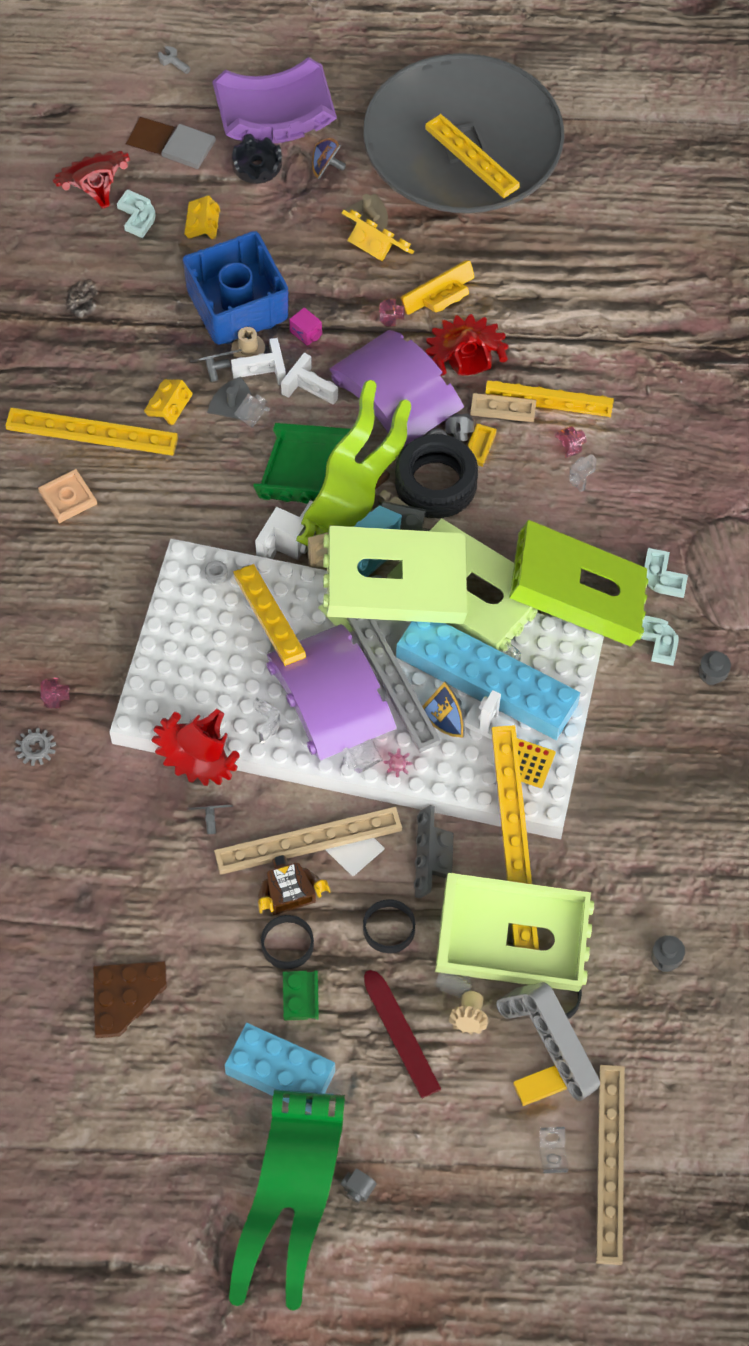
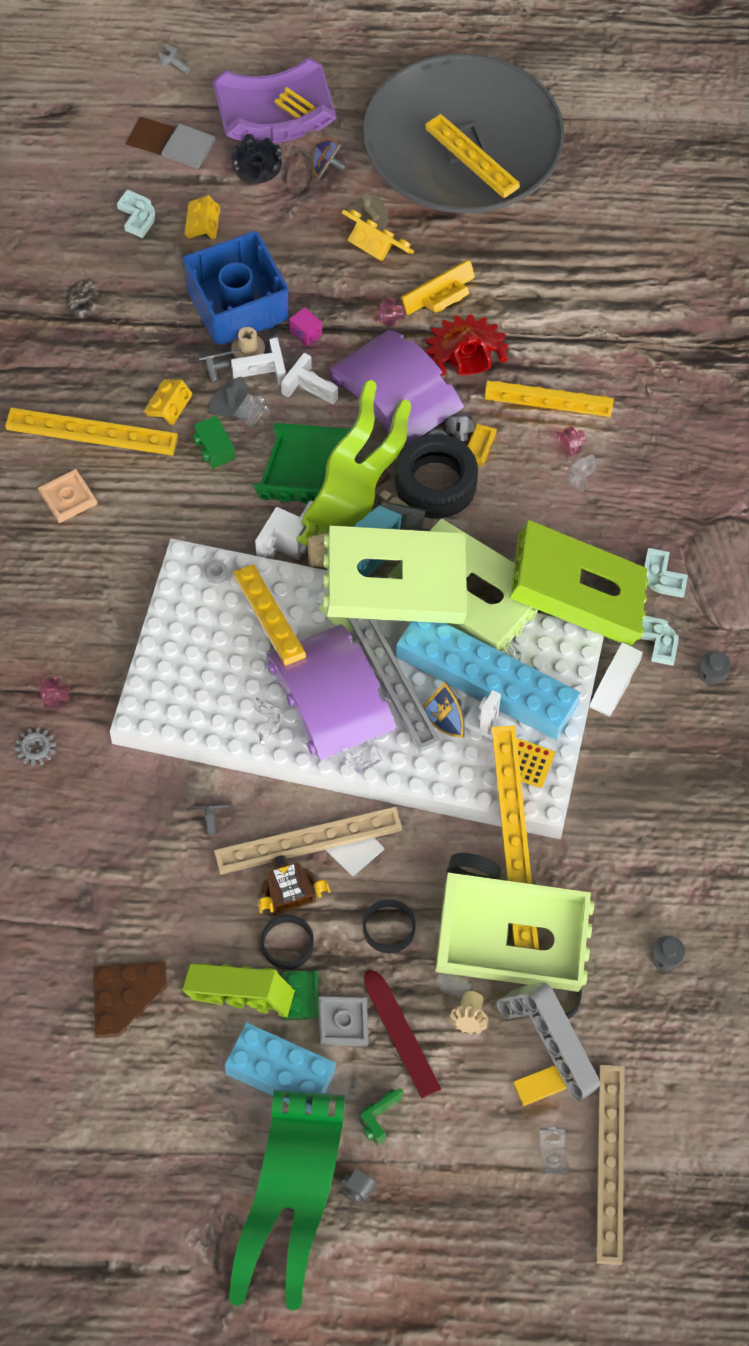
red piece [53,150,130,209] -> none
red piece [152,709,240,786] -> none
clear pink gear [383,748,413,778] -> none
dark grey bracket [414,805,454,899] -> none
tan plate [470,393,536,422] -> none
none -> lime wedge [183,962,295,1017]
none -> green brick [192,415,236,469]
none -> yellow tile [274,87,316,119]
none -> light grey tile [318,996,369,1047]
none -> green bracket [360,1088,403,1146]
none -> black tyre [447,853,501,880]
none -> white slope [590,642,643,717]

